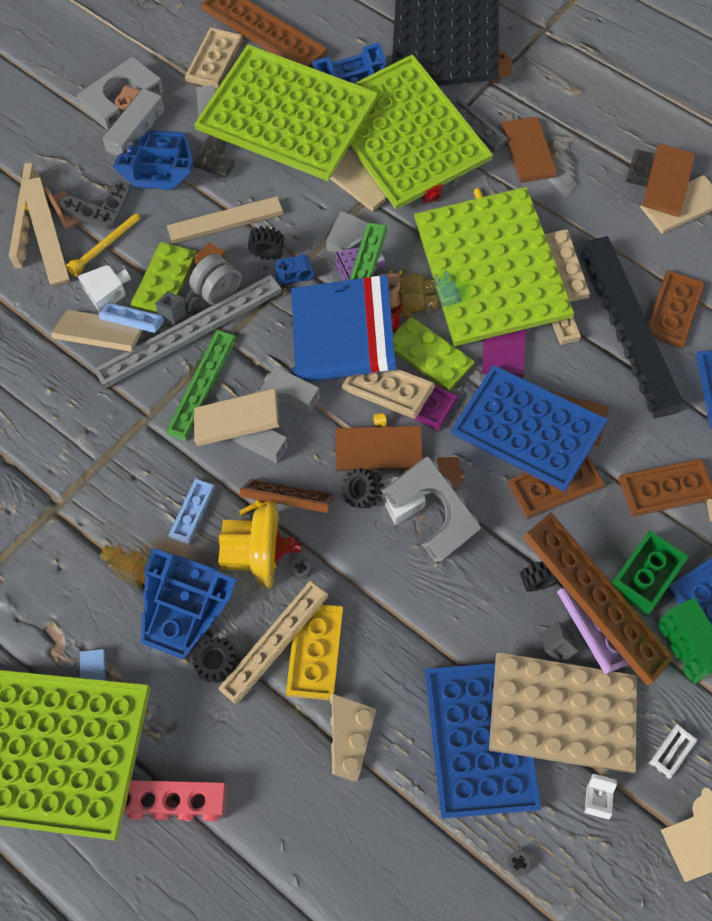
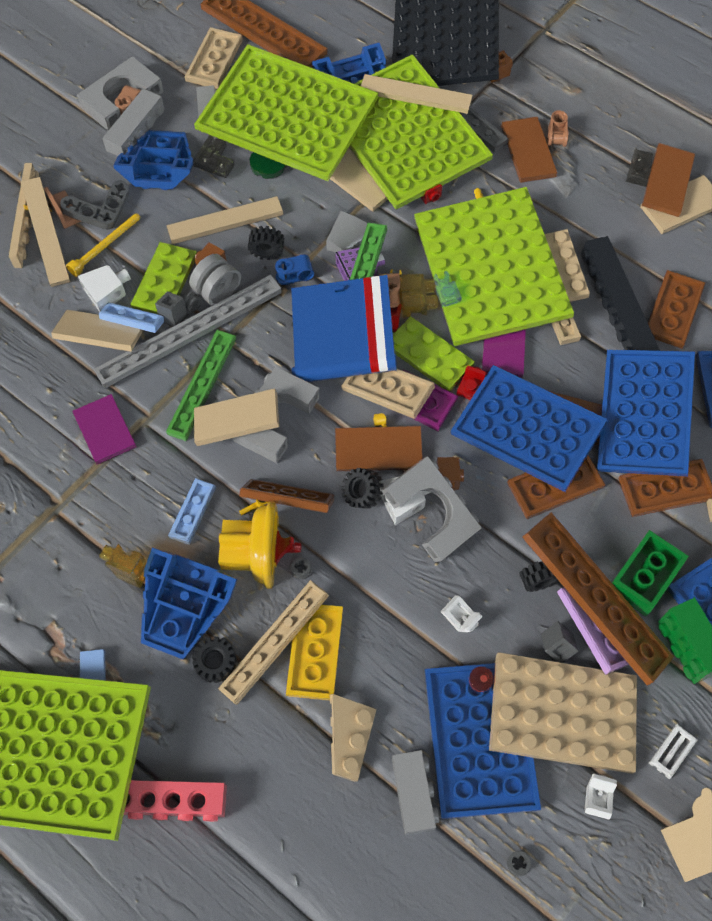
none -> magenta tile [72,394,136,465]
none -> dark green tile [249,152,287,179]
none -> tan tile [361,74,473,114]
none -> light grey brick [392,750,439,835]
none -> white bracket [441,595,482,633]
none -> red bracket [456,365,486,400]
none -> clear red tile [469,666,494,692]
none -> nougat piece [547,110,568,147]
none -> blue plate [597,350,695,477]

